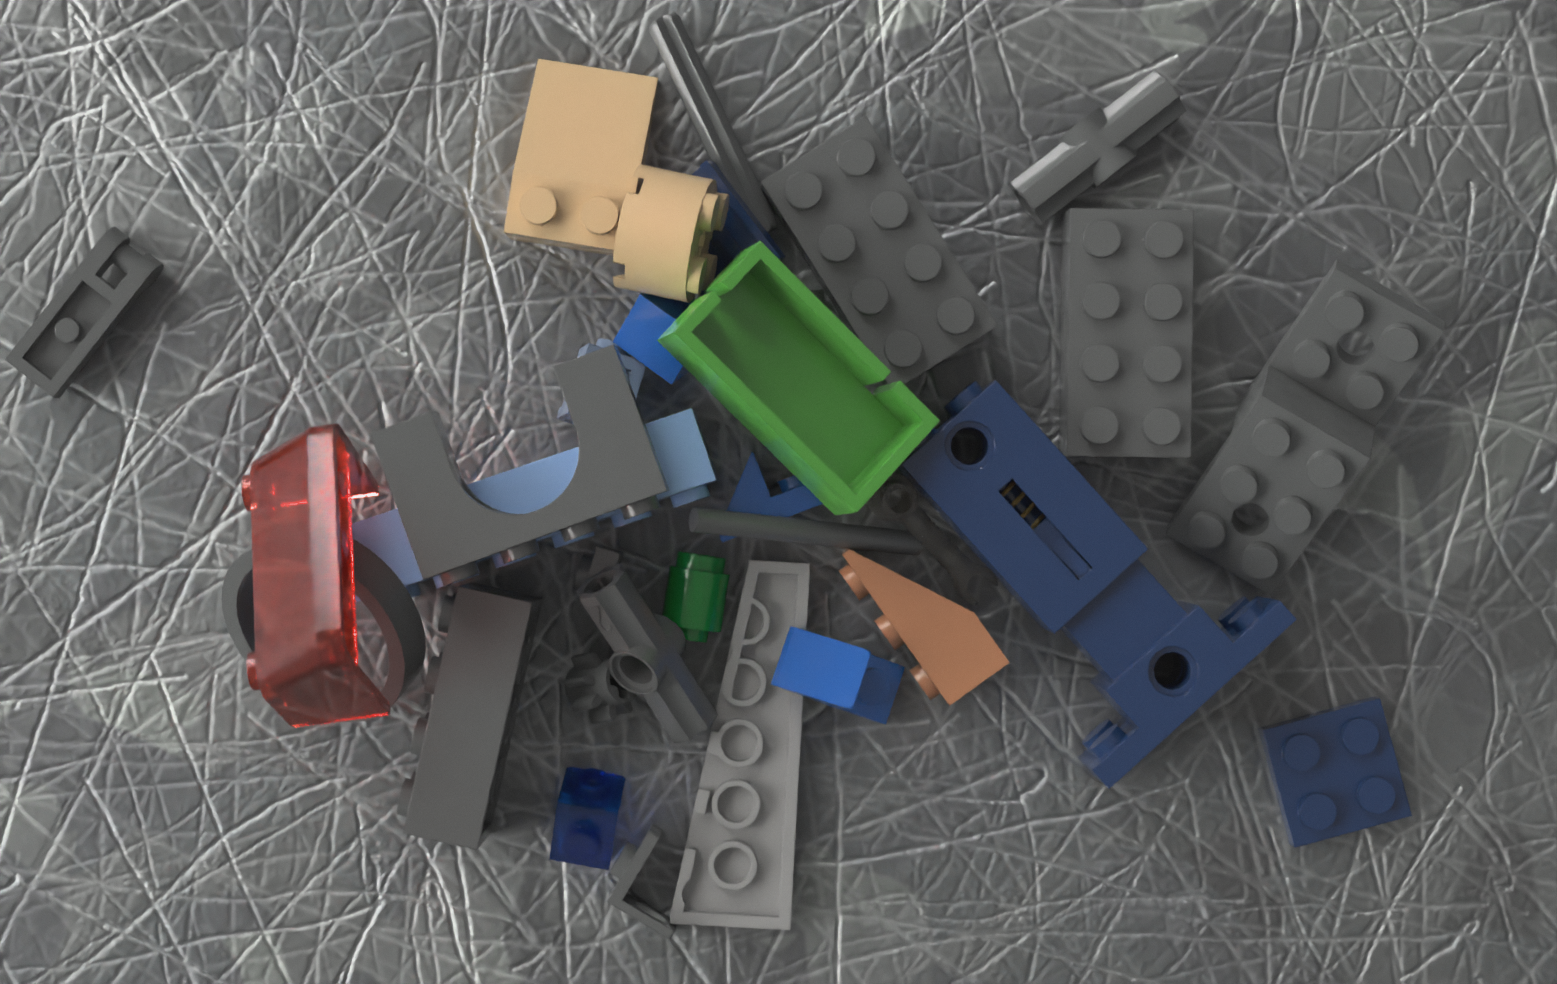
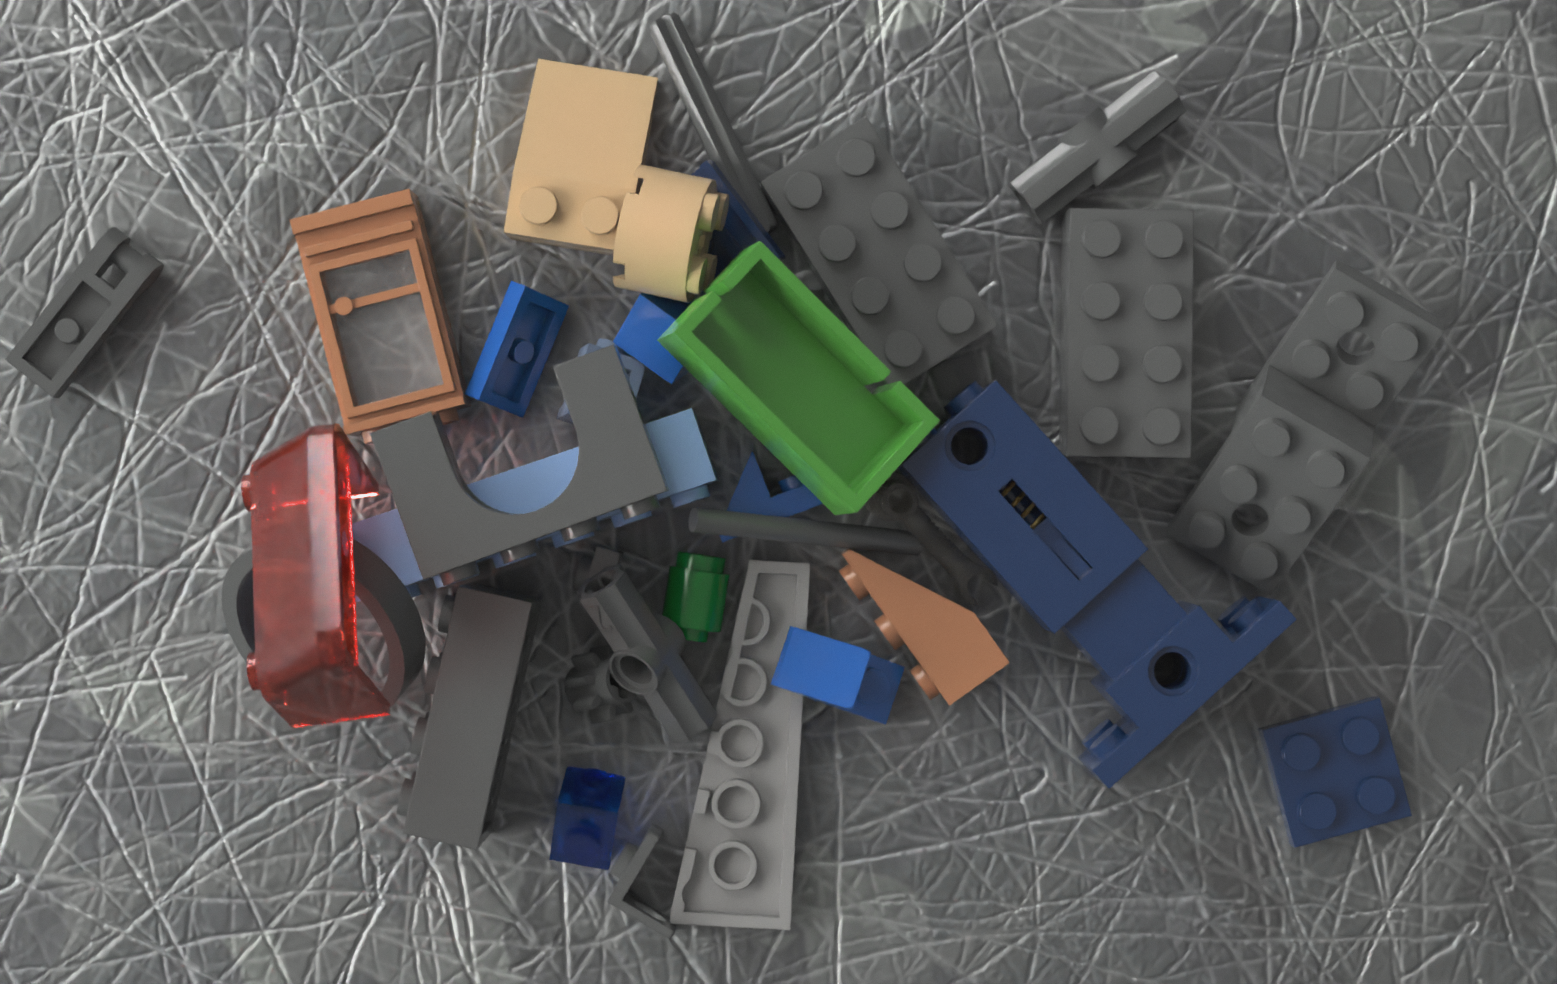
none -> nougat door [289,189,472,444]
none -> blue plate [465,281,569,418]

